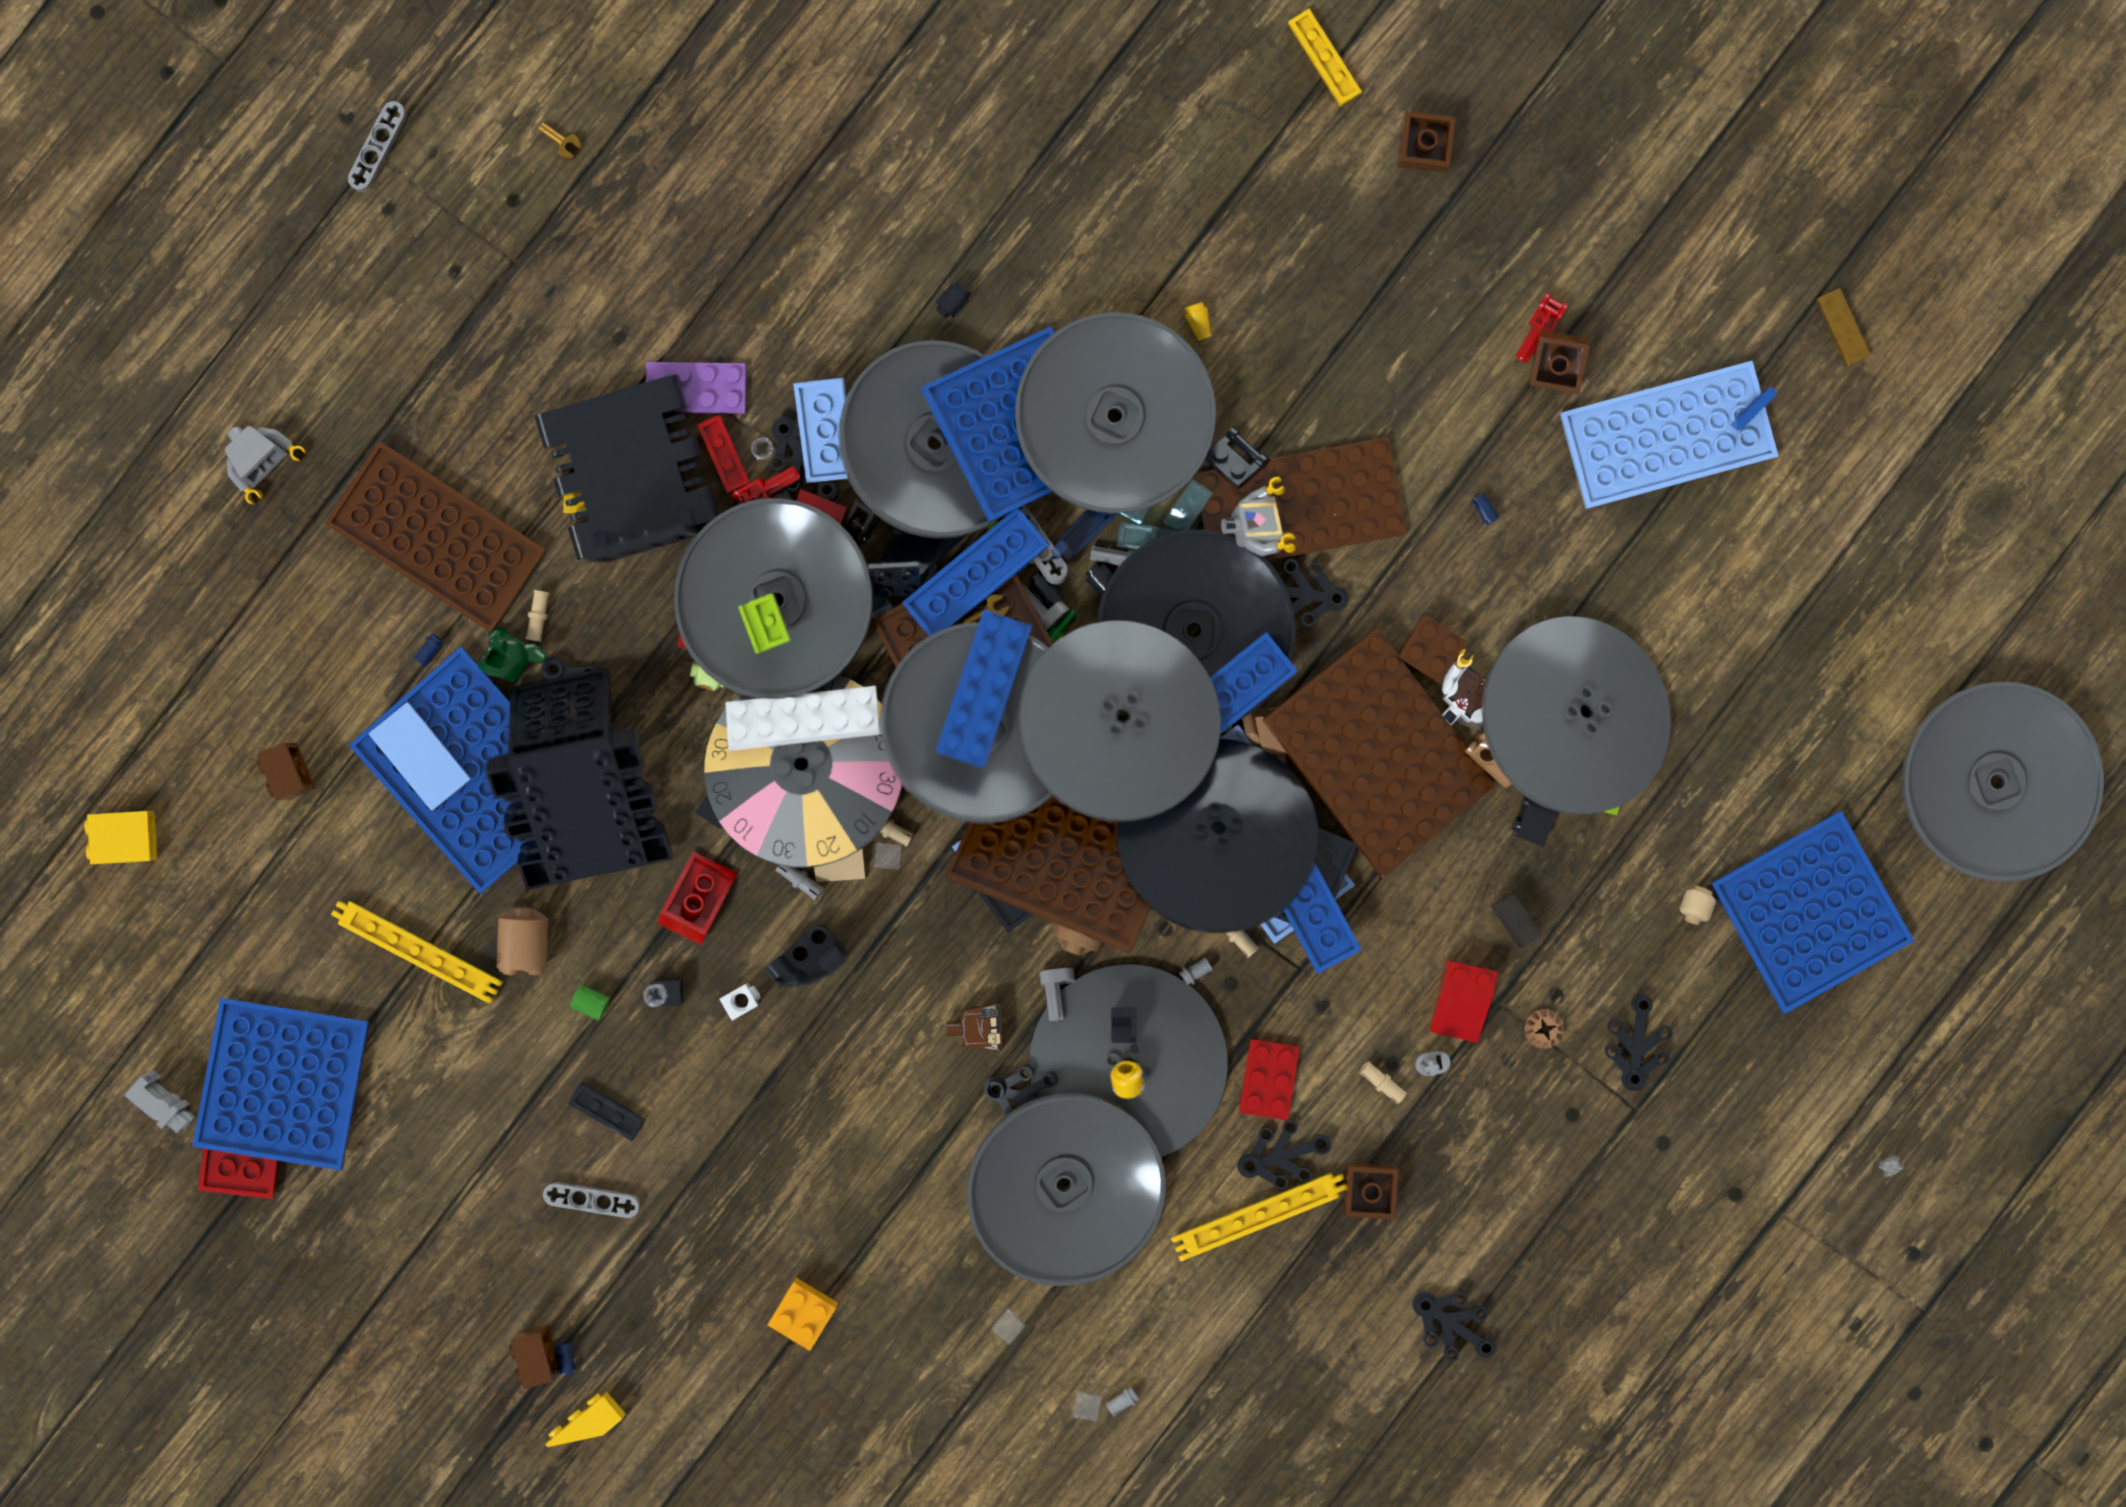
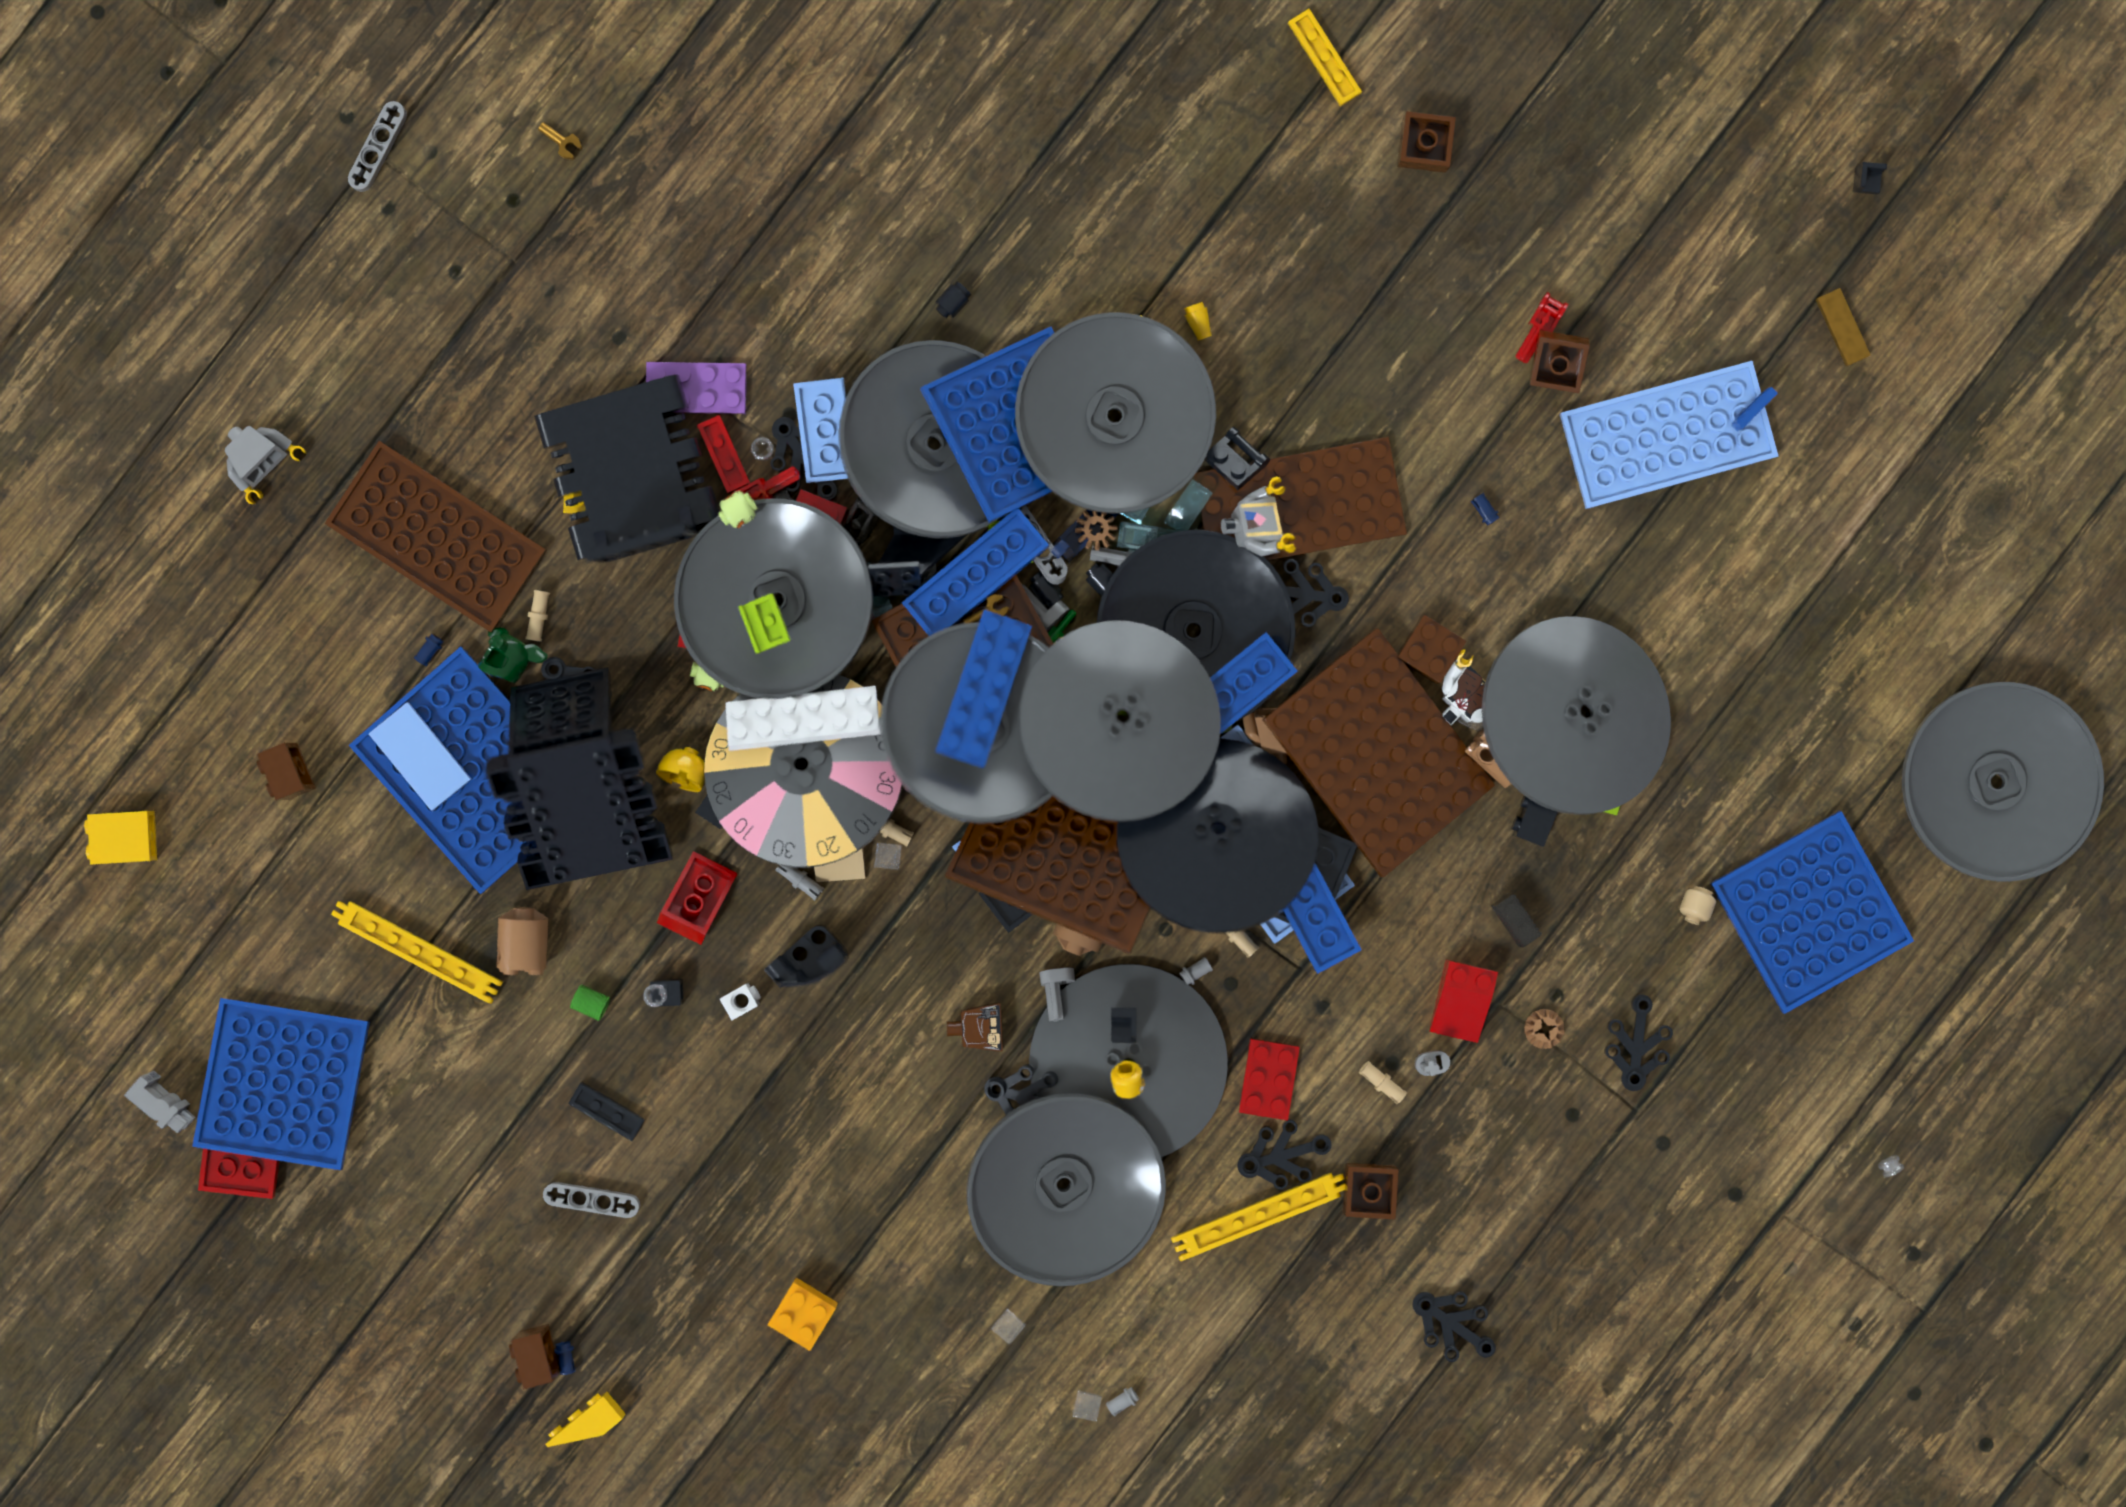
none -> yellow cylinder [656,747,705,792]
none -> yellowish green head [718,491,758,528]
none -> medium nougat gear [1075,511,1117,551]
none -> black panel [1853,162,1887,195]

